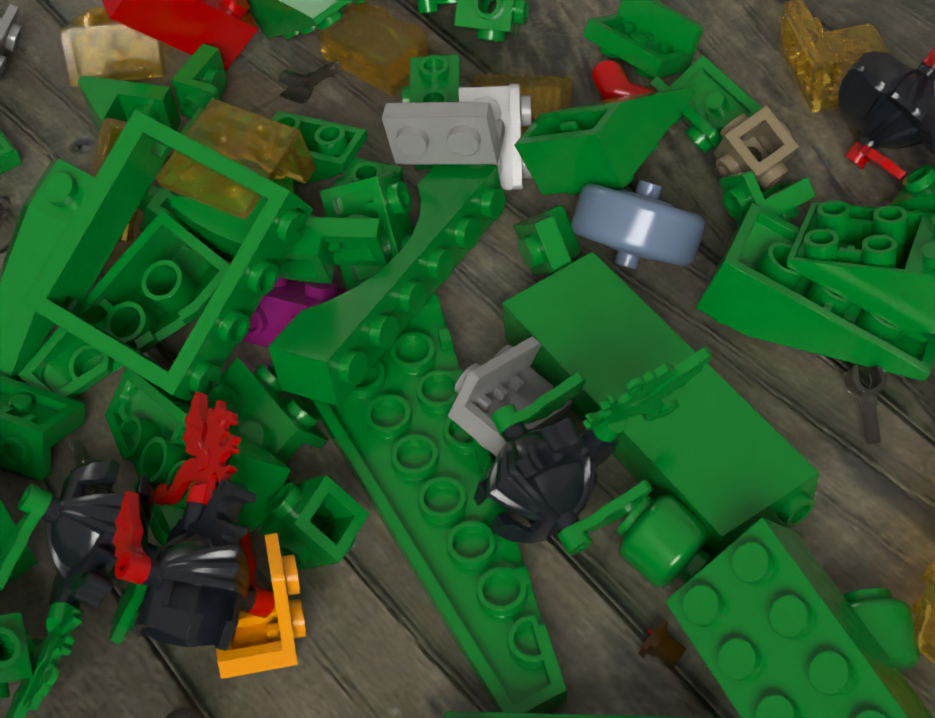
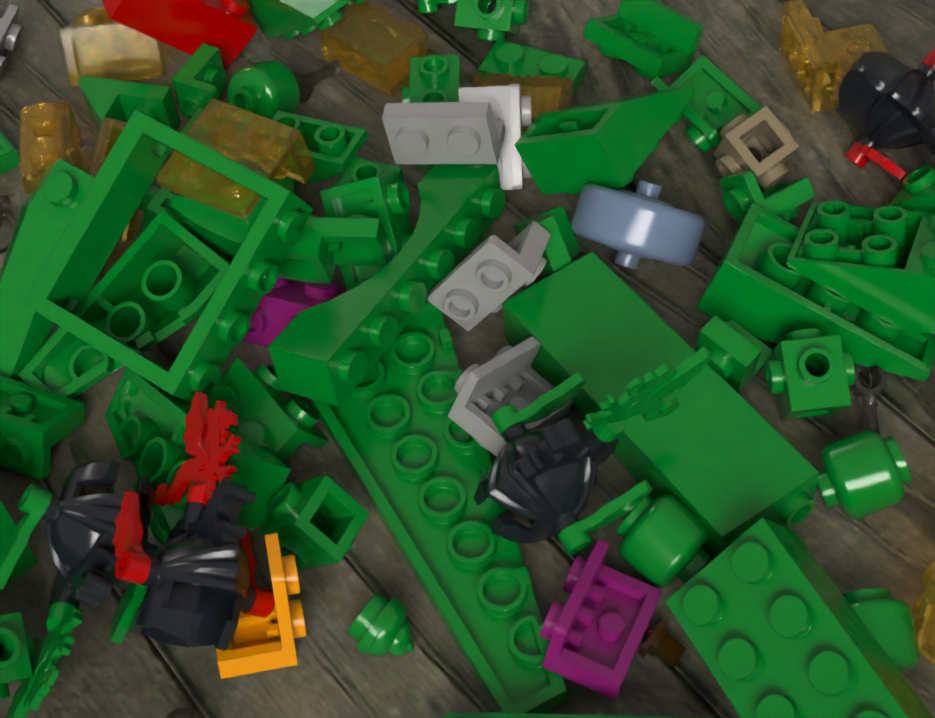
red arm [591,60,654,100] -> none
none -> clear yellow brick [19,100,84,195]
none -> green head [227,61,300,122]
none -> green plate [346,592,414,657]
none -> light grey bracket [428,221,551,332]
none -> green plate [478,39,586,107]
none -> magenta bracket [540,539,663,700]
none -> green bracket [695,315,772,394]
none -> green brick [764,328,855,421]
none -> green head [817,430,912,520]

